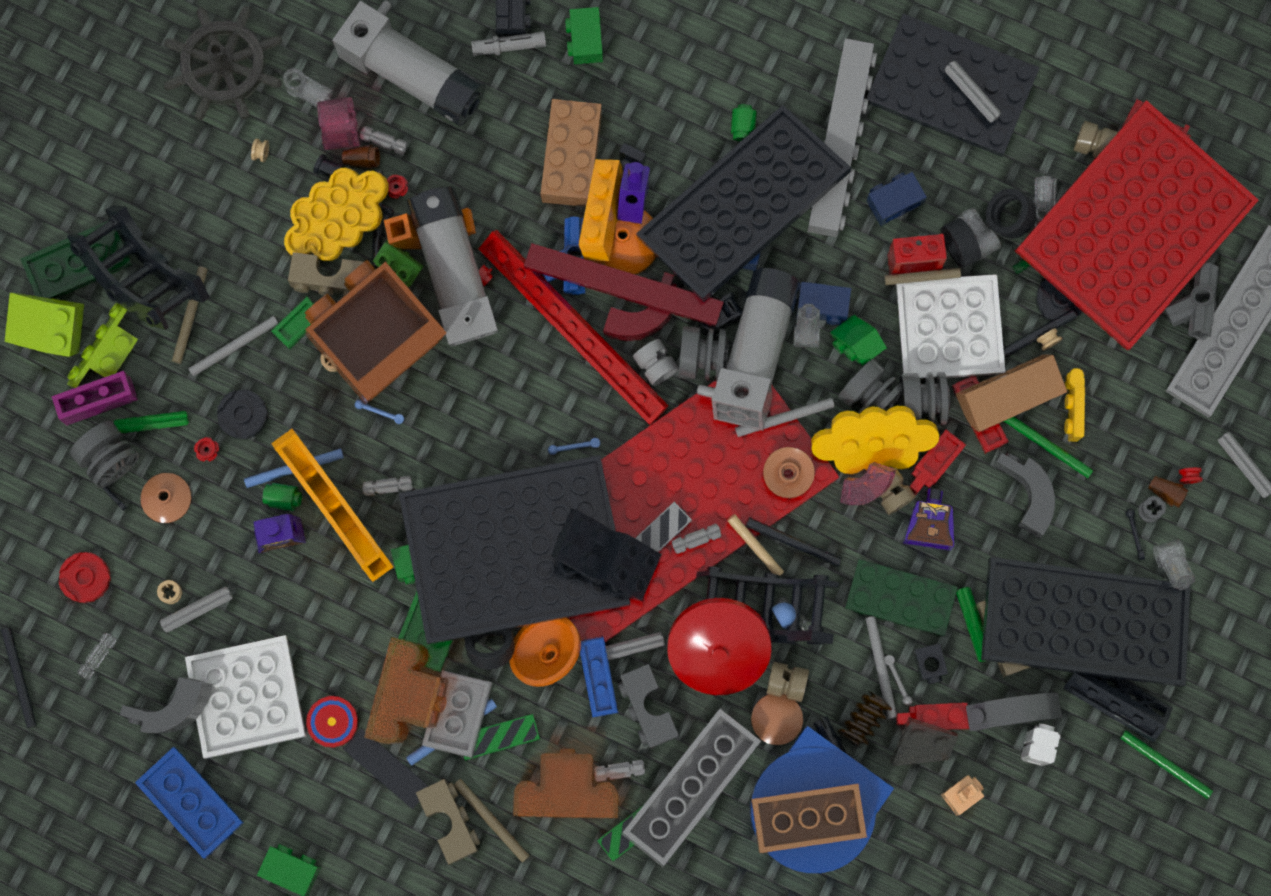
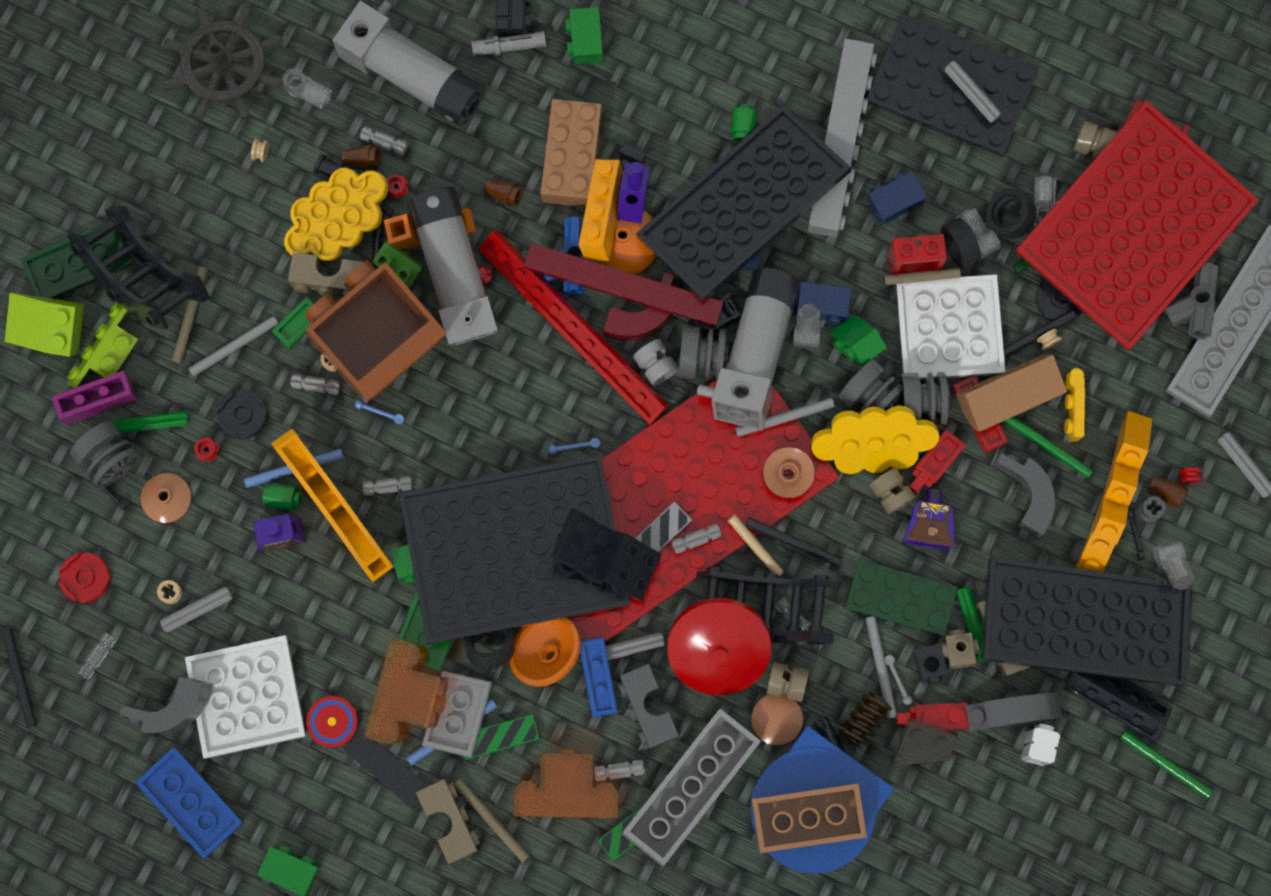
clear pink brick [317,97,360,150] -> none
medium blue piece [771,603,796,630] -> none
clear pink tile [840,462,896,505] -> none
light nougat brick [941,775,984,816] -> none
none -> light grey axle [291,374,340,395]
none -> reddish brown cone [484,179,523,207]
none -> dark tan brick [941,629,979,670]
none -> light orange arch [1076,411,1152,572]

